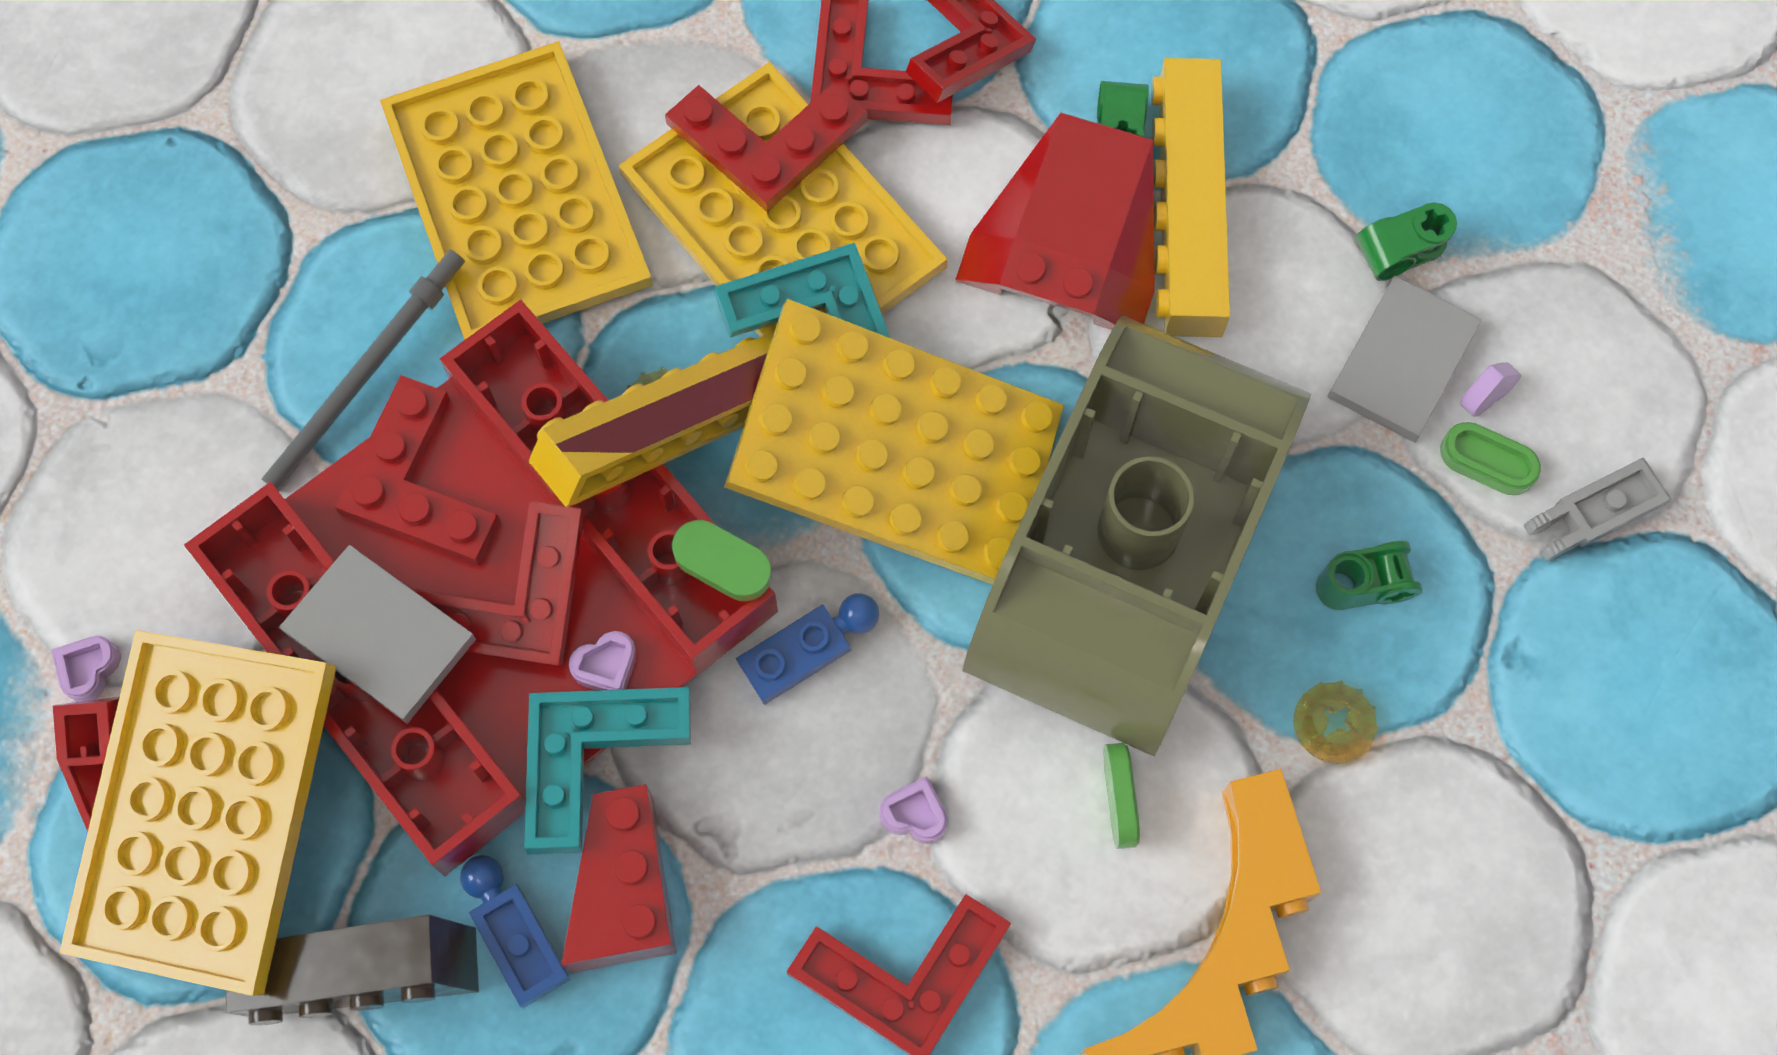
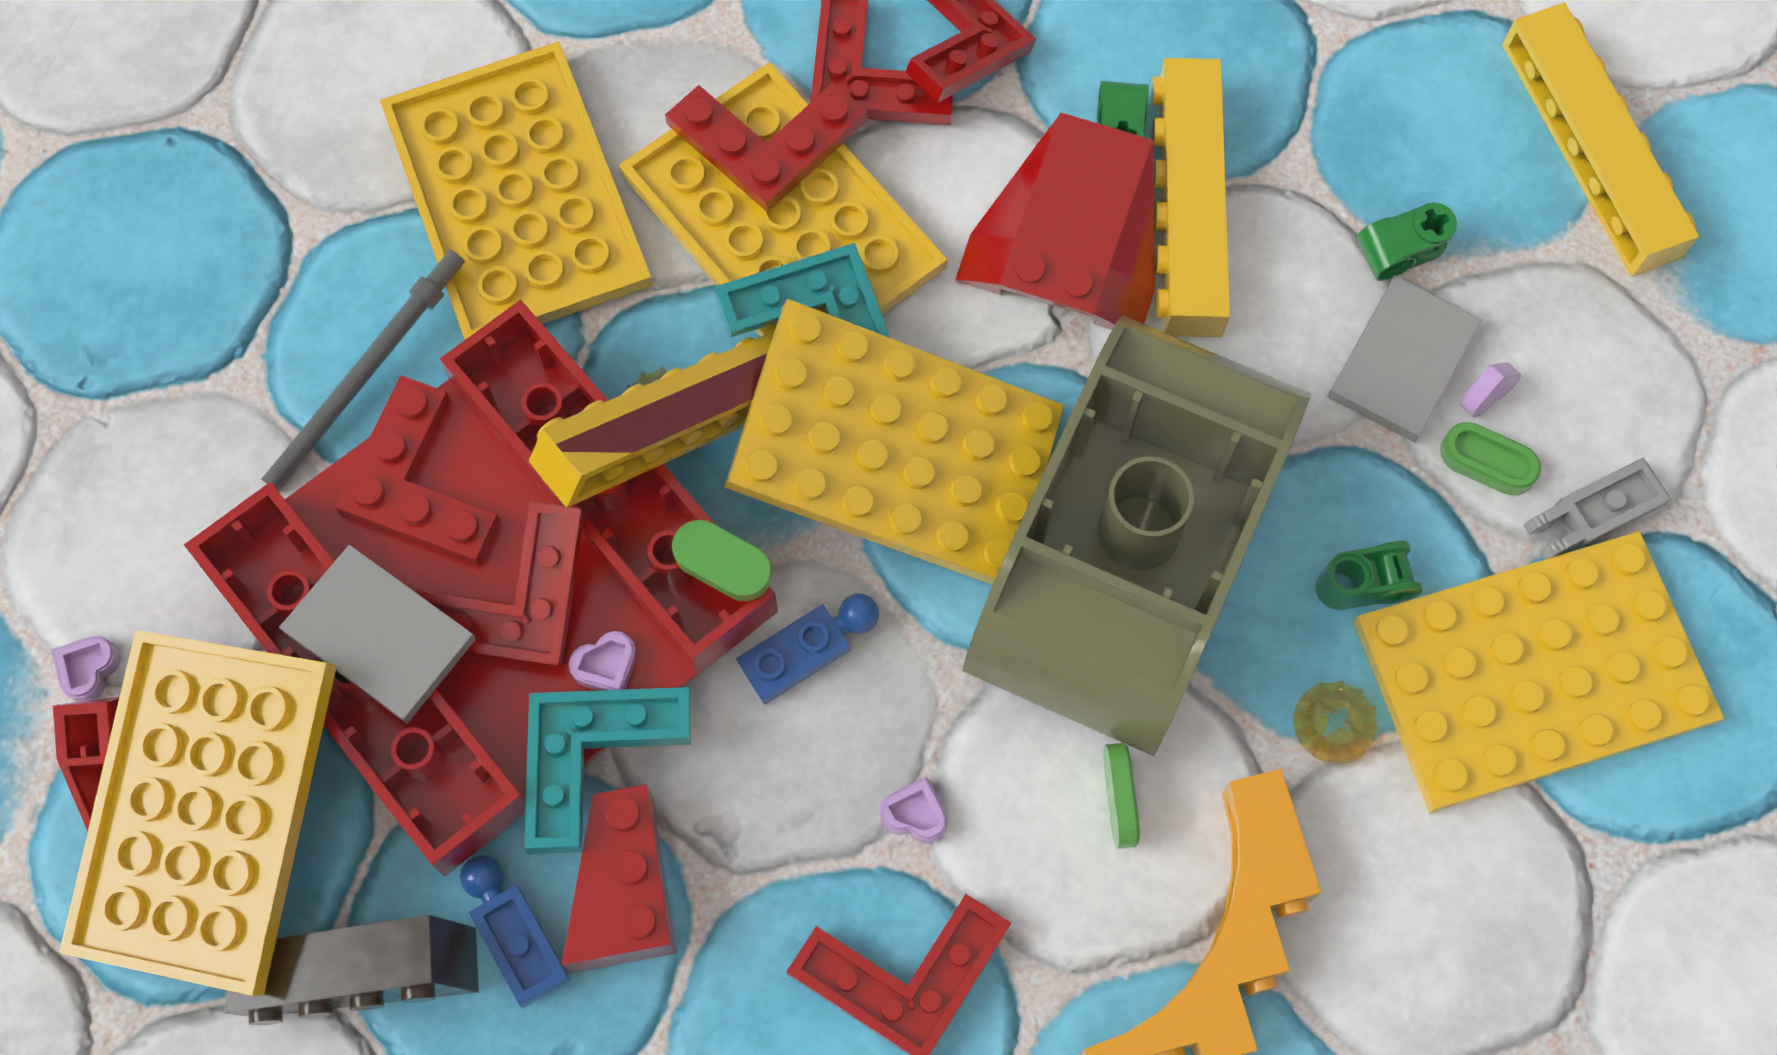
none -> yellow plate [1353,531,1724,814]
none -> yellow brick [1502,2,1700,277]

